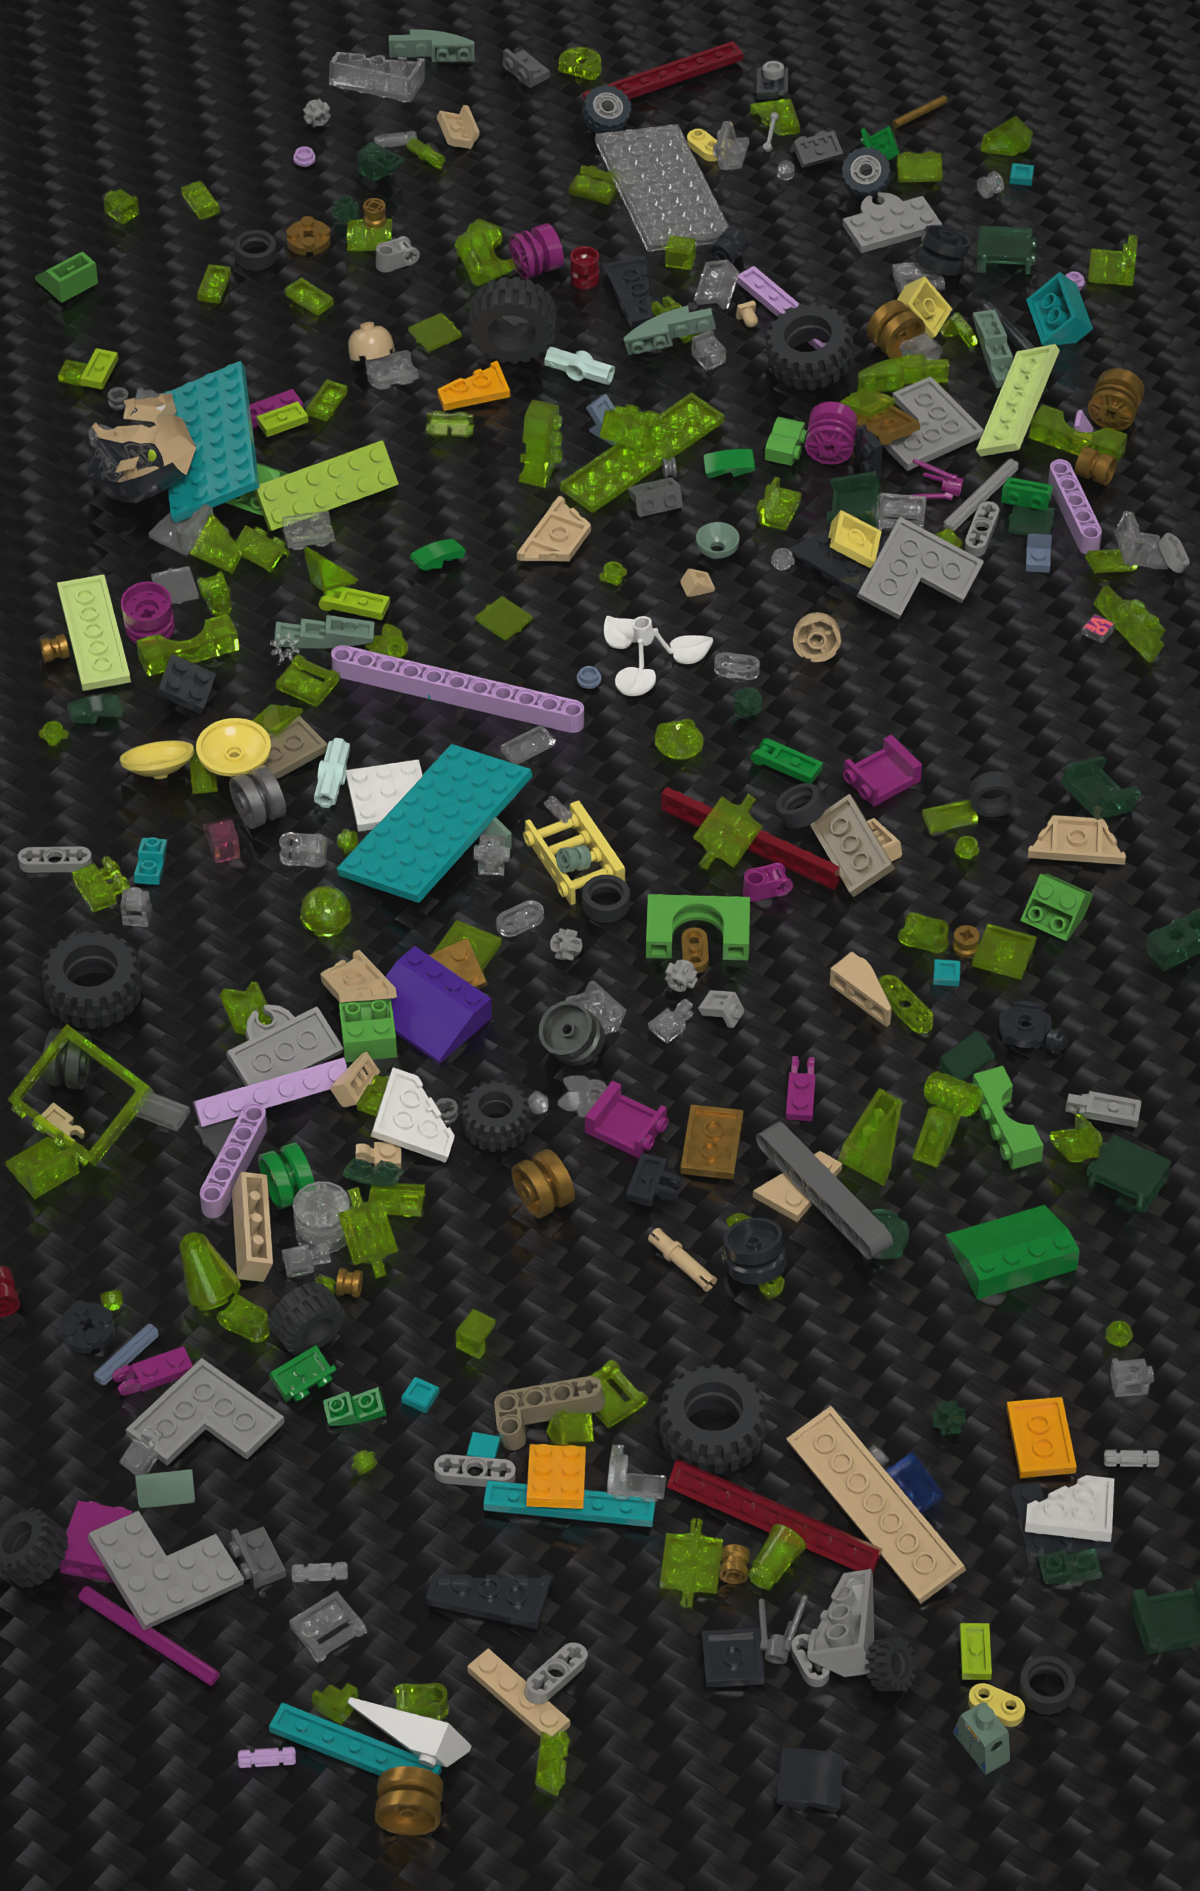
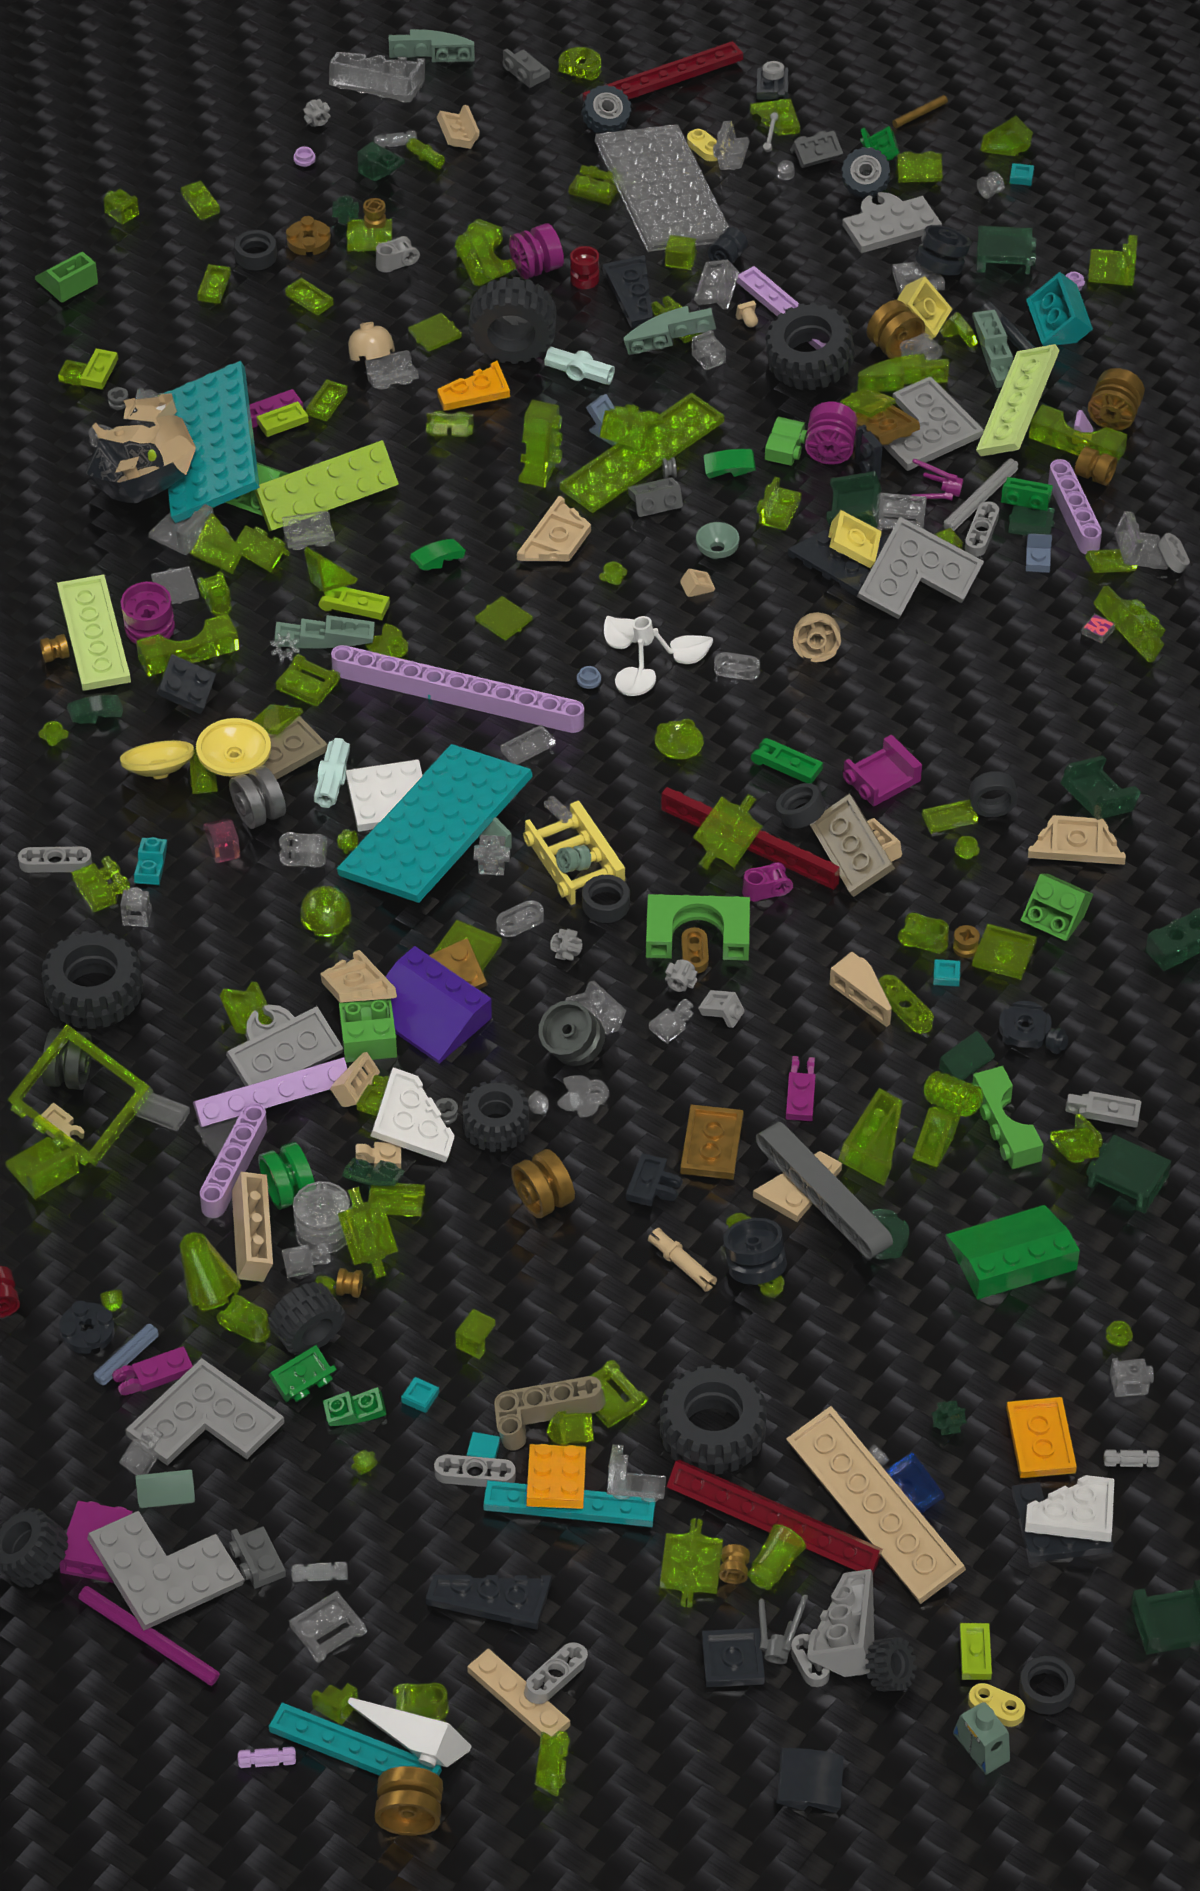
magenta panel [585,1081,669,1159] -> none
clear green gear [733,687,763,718] -> none
clear plate [771,548,795,570] -> none
clear green slope [1038,1548,1103,1584] -> none

